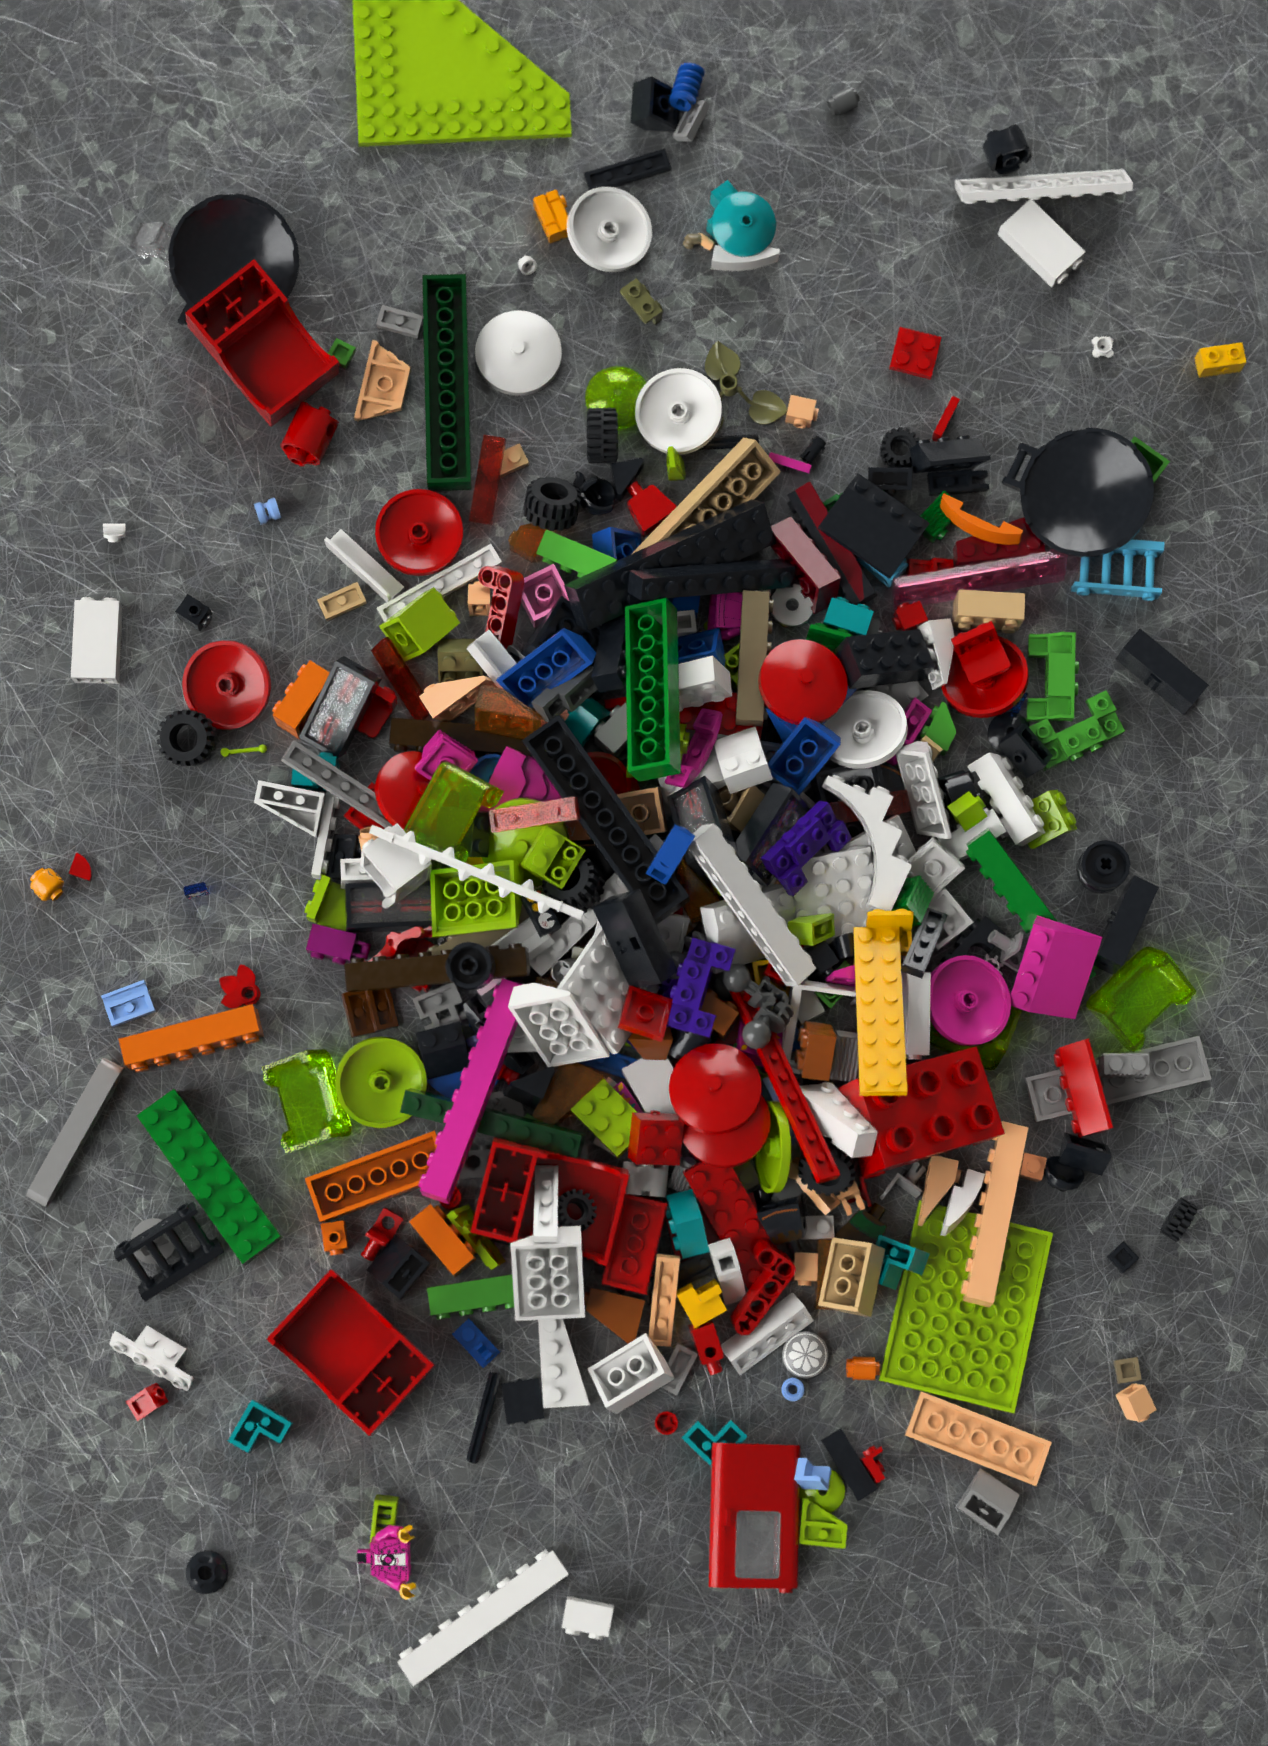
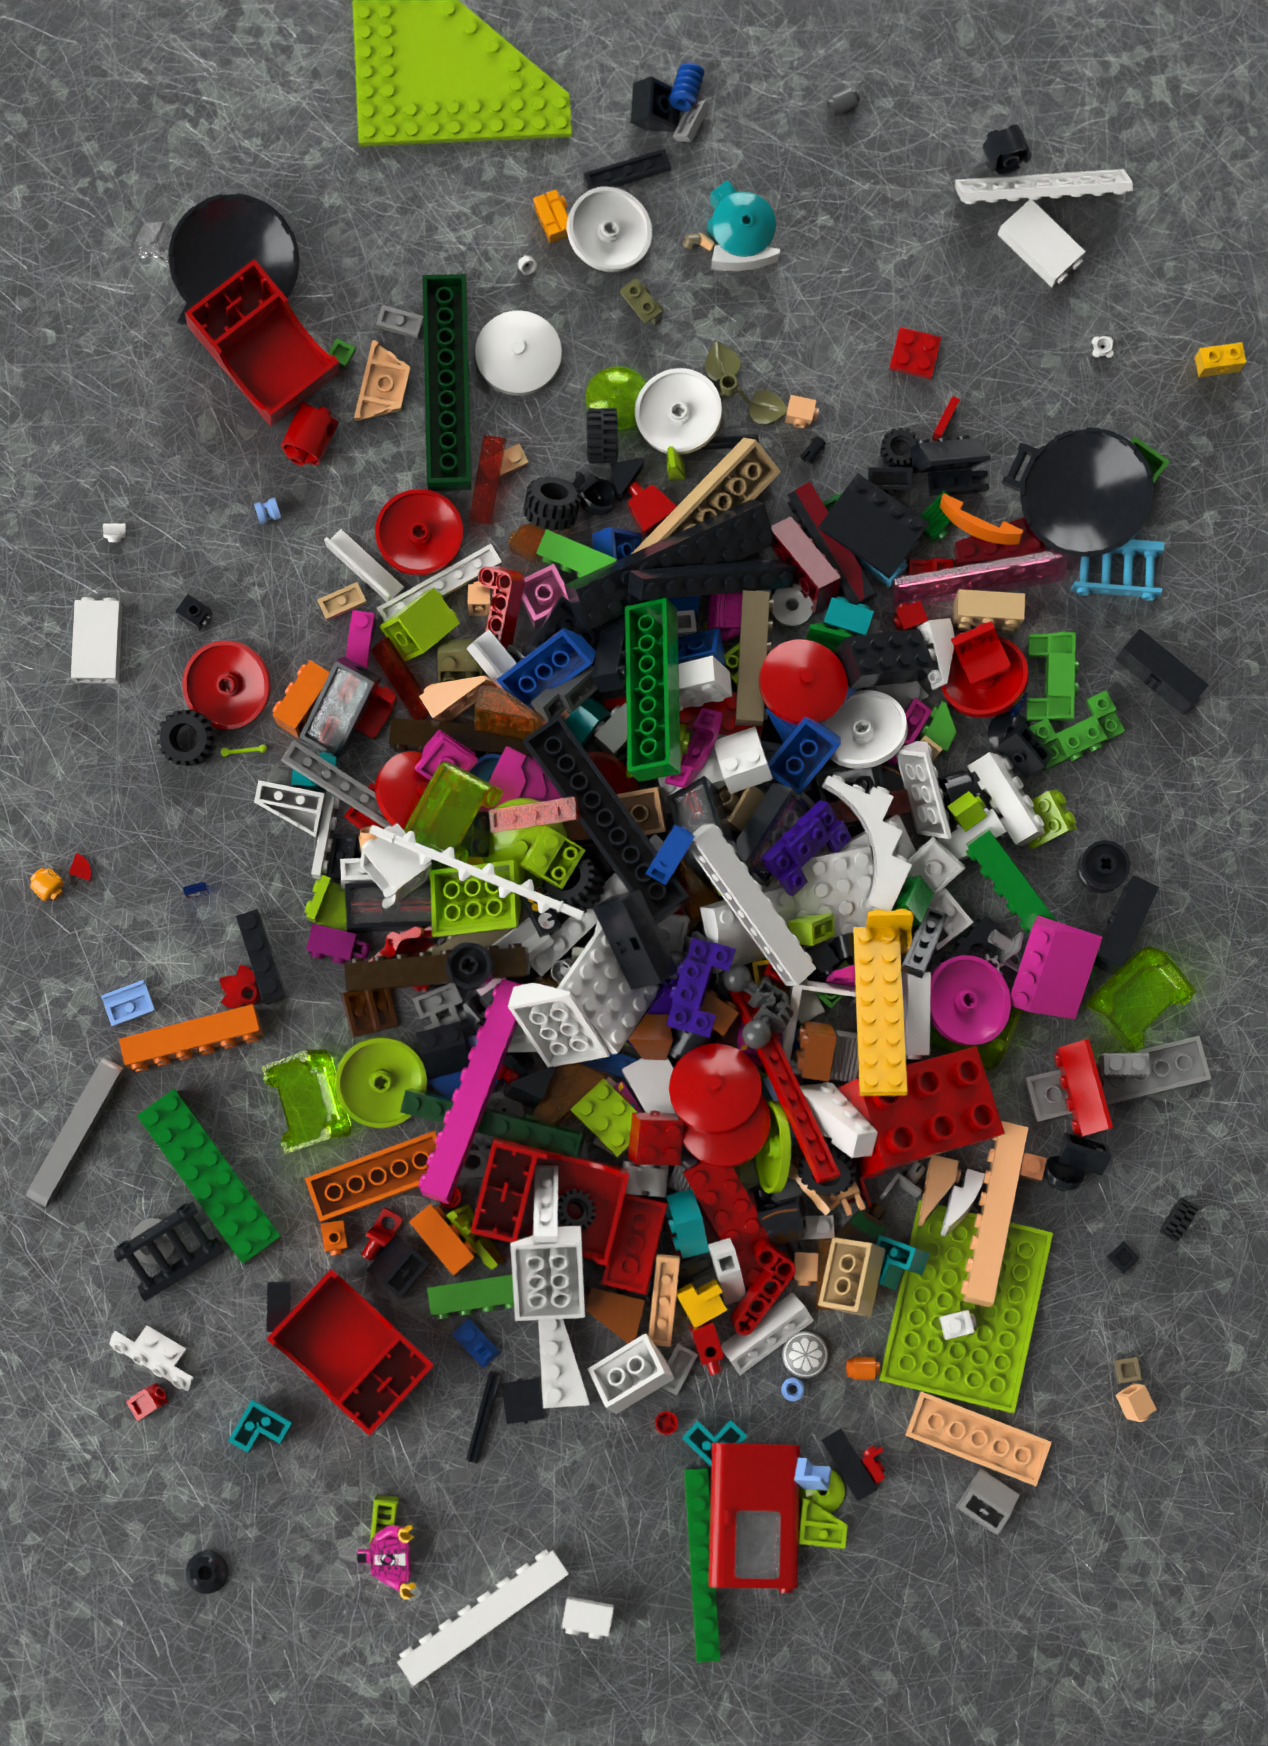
red plate [618,985,673,1042] -> none
dark pink tile [769,452,812,474] -> none
none -> black brick [236,909,287,1005]
none -> black slope [266,1282,291,1332]
none -> dark pink slope [346,610,376,669]
none -> green brick [683,1468,720,1663]
none -> white bracket [939,1310,977,1340]

